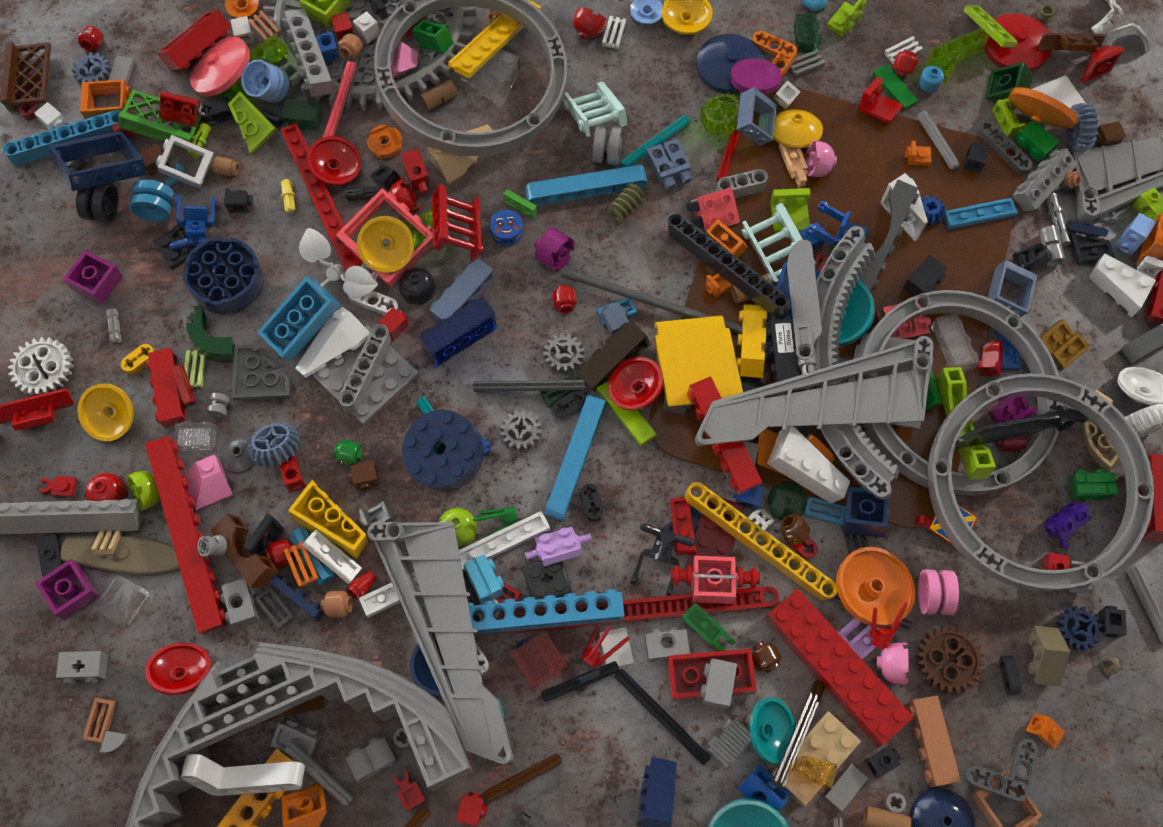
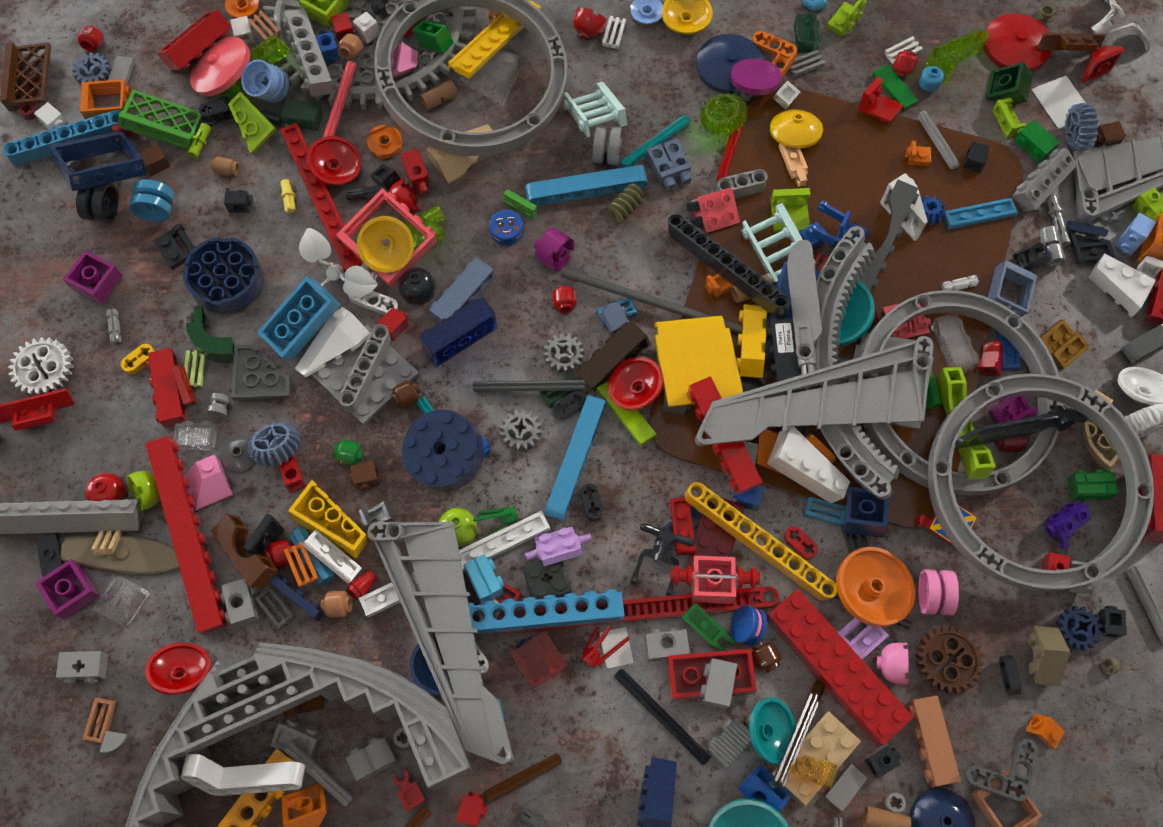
red plate [39,476,78,498] -> none
yellow dish [78,383,134,441] -> none
white window [156,135,213,189] -> none
red slope [159,91,200,127] -> none
dark azure arm [165,163,185,188] -> none
blue piece [169,195,216,250] -> none
light grey wheel [197,535,227,557] -> none
red fence [432,184,483,261] -> none
black axle [541,661,620,702] -> none
orange brick [706,219,748,258] -> none
sand blue window [737,87,777,146] -> none
white tile [748,508,775,531] -> none
clear green dish [767,482,807,520] -> none
reddish brown head [780,515,810,544] -> none
bright pink cylinder [805,141,837,177] -> none
red plant [869,602,908,650] -> none
black brick [903,255,947,296] -> none
lime tile [963,5,1017,48] -> none
dark grey beam [977,120,1032,175] -> none
orange dish [1008,87,1078,129] -> none
nougat plate [1064,171,1081,188] -> none
none -> reddish brown head [391,380,421,409]
none -> blue head [730,605,767,646]
none -> white axle [941,275,979,290]

